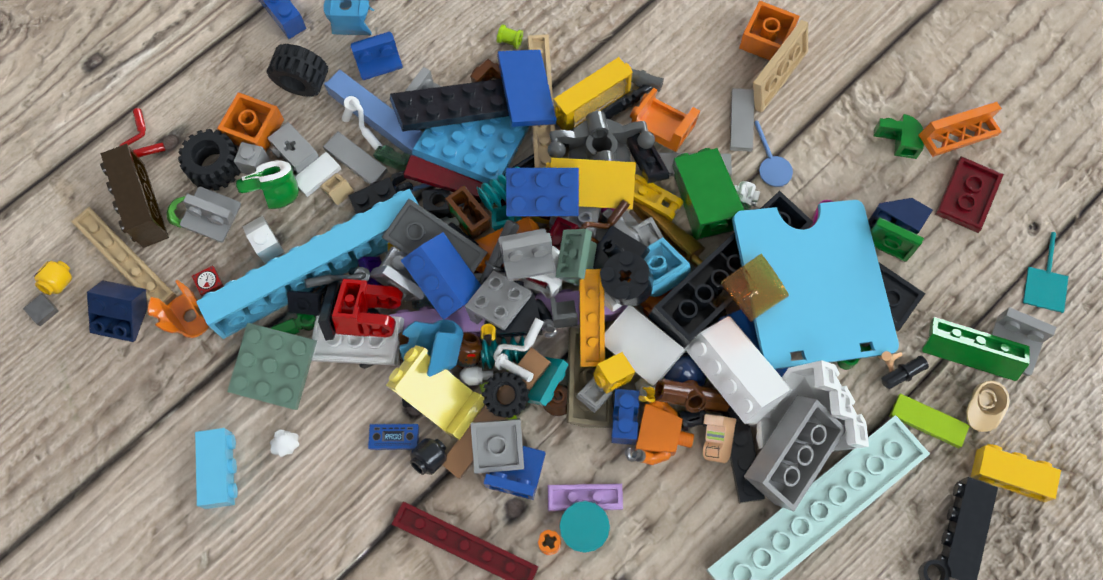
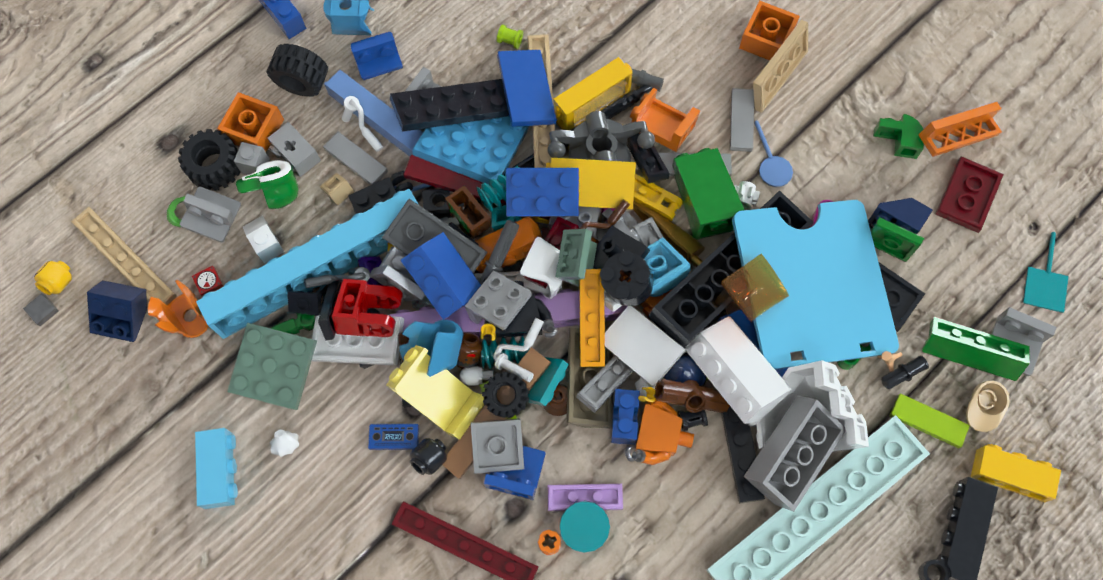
dark brown brick [100,143,169,248] -> none
red piece [119,108,166,157] -> none
white tile [295,152,342,197] -> none
clear green plate [373,145,411,171] -> none
reddish brown bracket [470,59,502,83] -> none
light grey bracket [498,229,555,281] -> none
dark grey panel [550,297,578,328] -> none
yellow brick [594,352,635,394] -> none
light nougat leg [703,414,736,463] -> none

